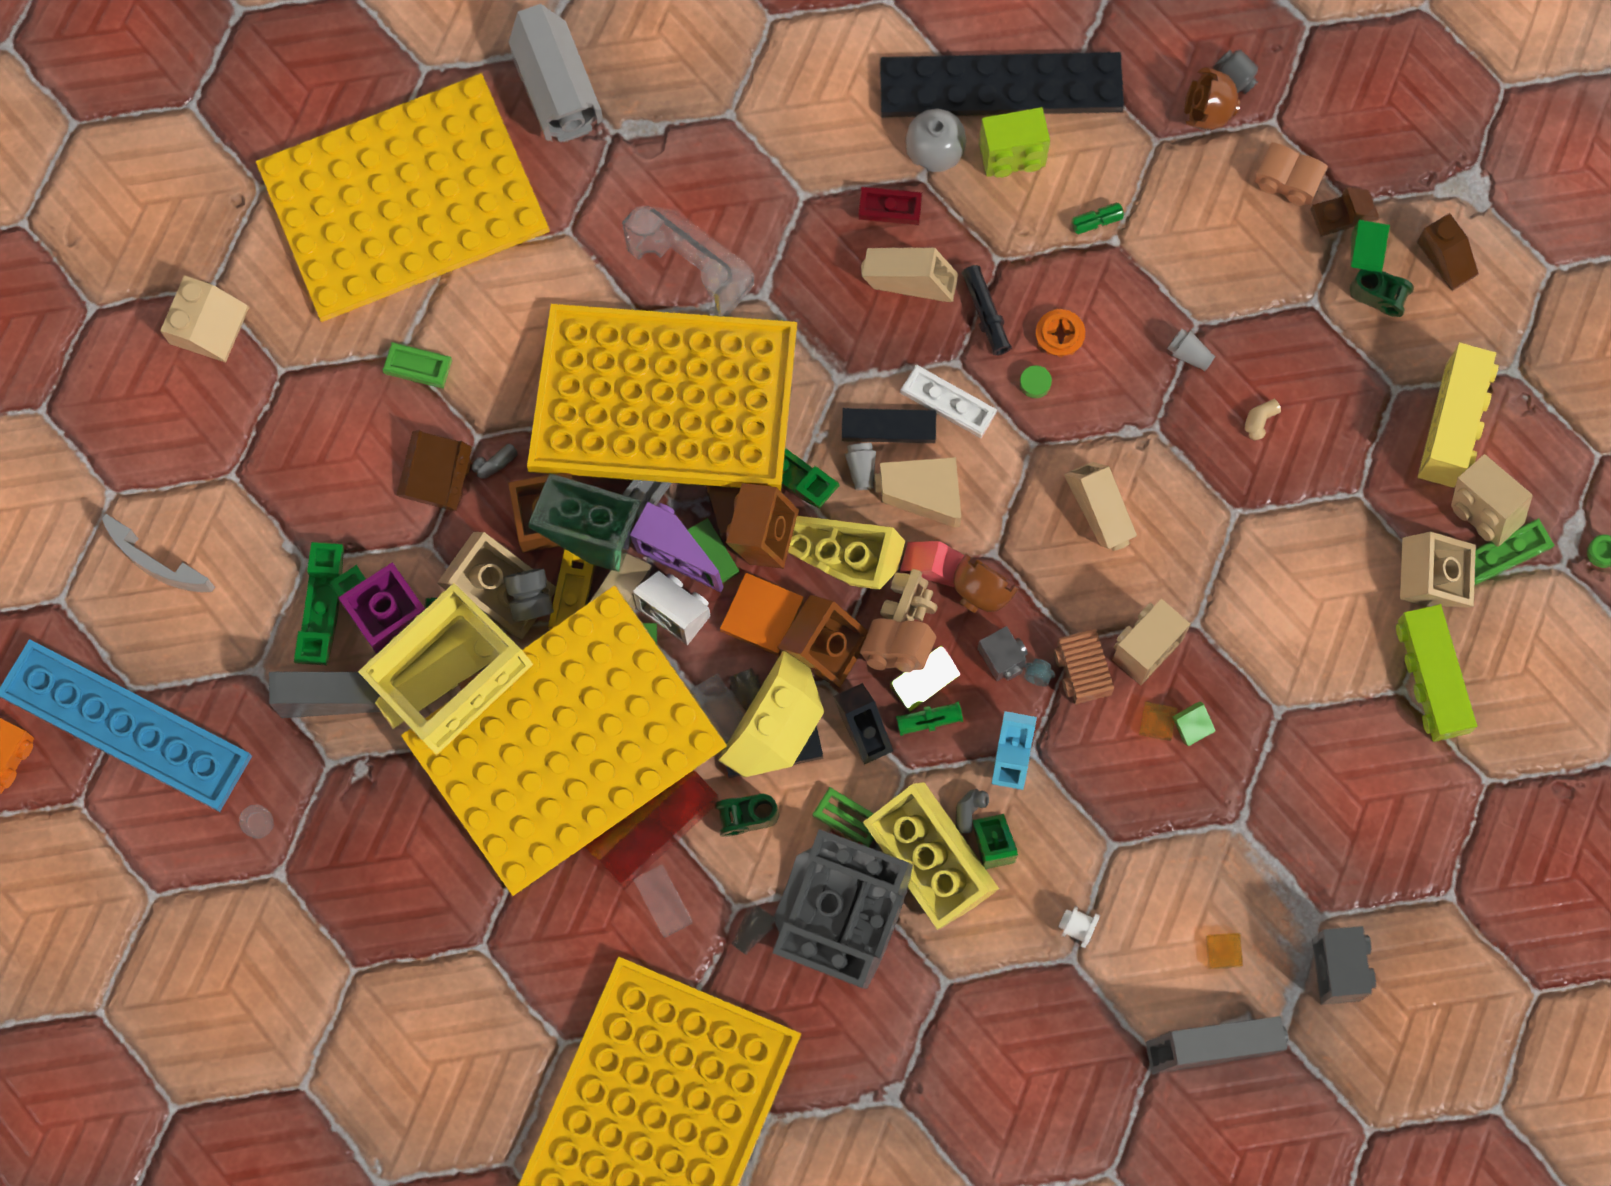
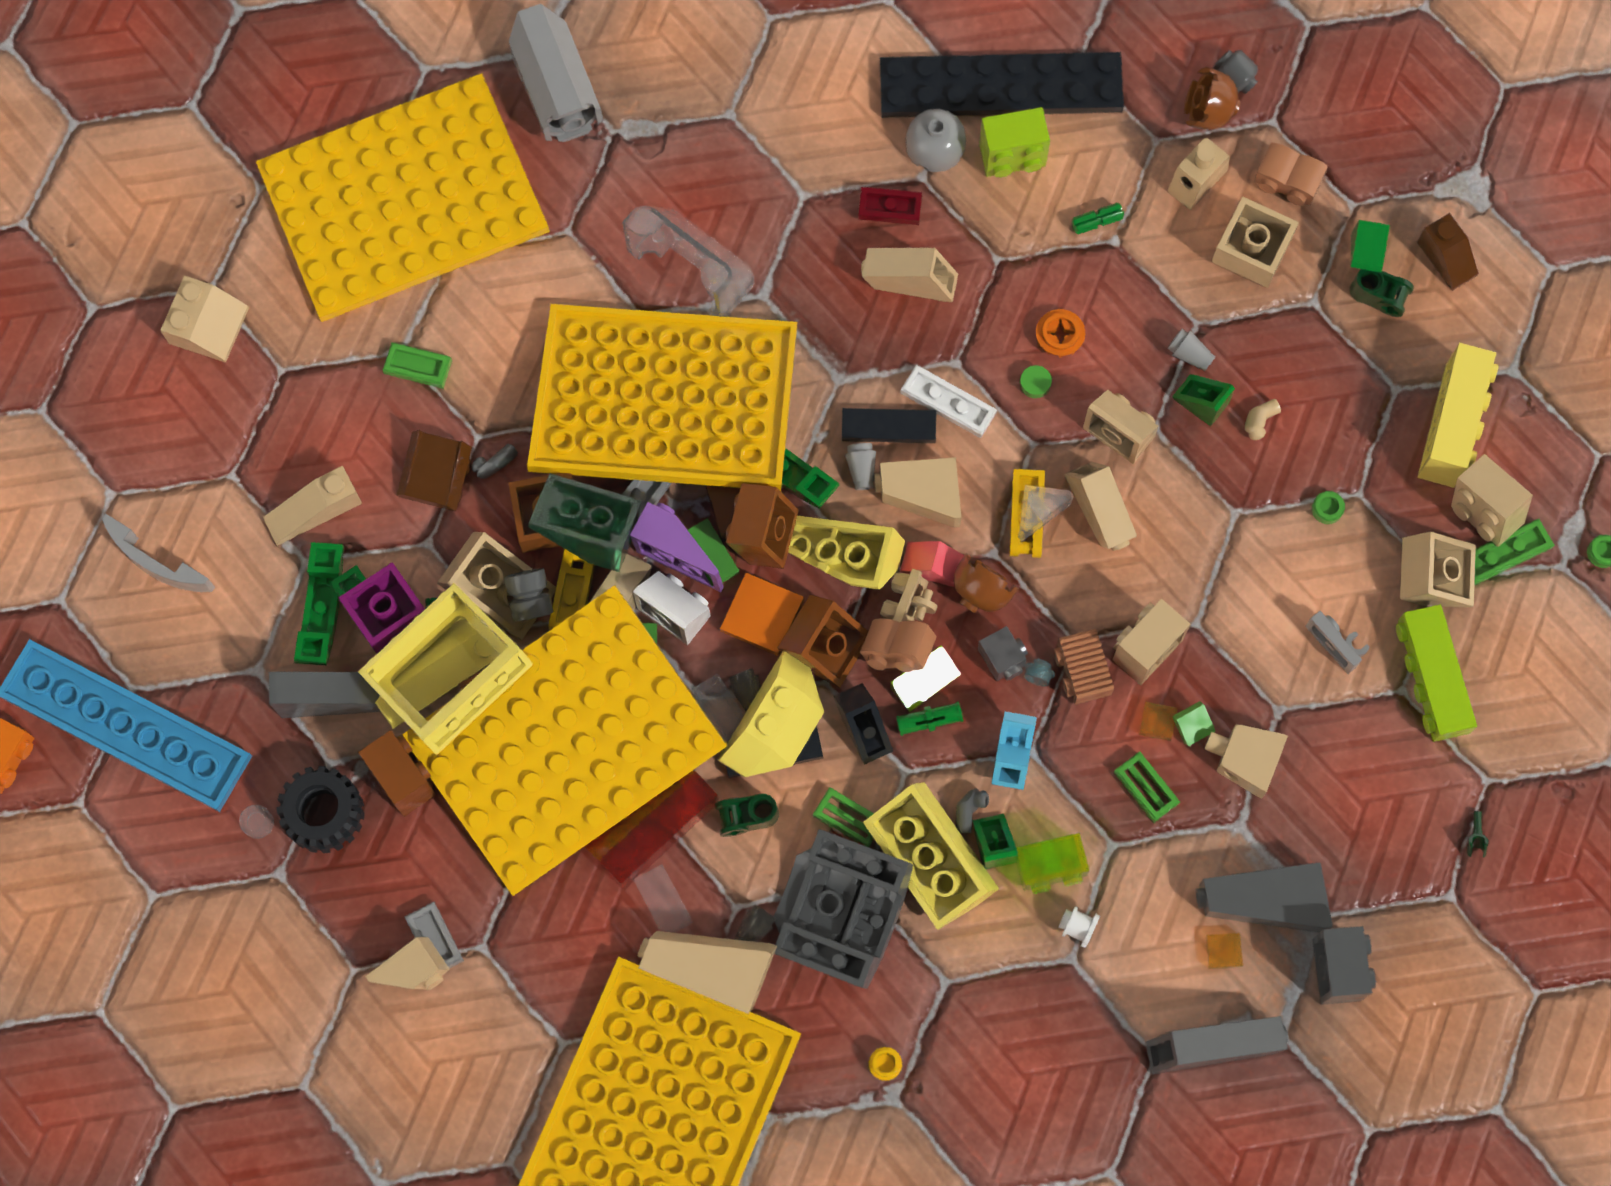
black pin [961,265,1012,356] -> none
reddish brown slope [1311,187,1380,237] -> none
none -> tan slope [263,466,362,546]
none -> black tyre [277,766,365,853]
none -> dark orange brick [358,730,436,817]
none -> tan slope [366,937,450,991]
none -> light grey tile [405,902,464,968]
none -> tan slope [638,931,777,1014]
none -> yellow plate [869,1047,902,1081]
none -> yellow plate [1009,469,1045,558]
none -> clear neon green brick [1016,833,1090,894]
none -> clear slope [1018,485,1074,541]
none -> tan slope [1083,390,1159,464]
none -> bright green tile [1114,751,1180,823]
none -> tan torso [1167,138,1229,210]
none -> green slope [1172,374,1235,427]
none -> dark grey slope [1196,862,1333,933]
none -> tan torso [1204,724,1288,798]
none -> tan brick [1212,196,1299,288]
none -> light grey plate [1305,611,1370,674]
none -> bright green tile [1312,491,1345,524]
none -> dark green hand [1467,811,1489,858]

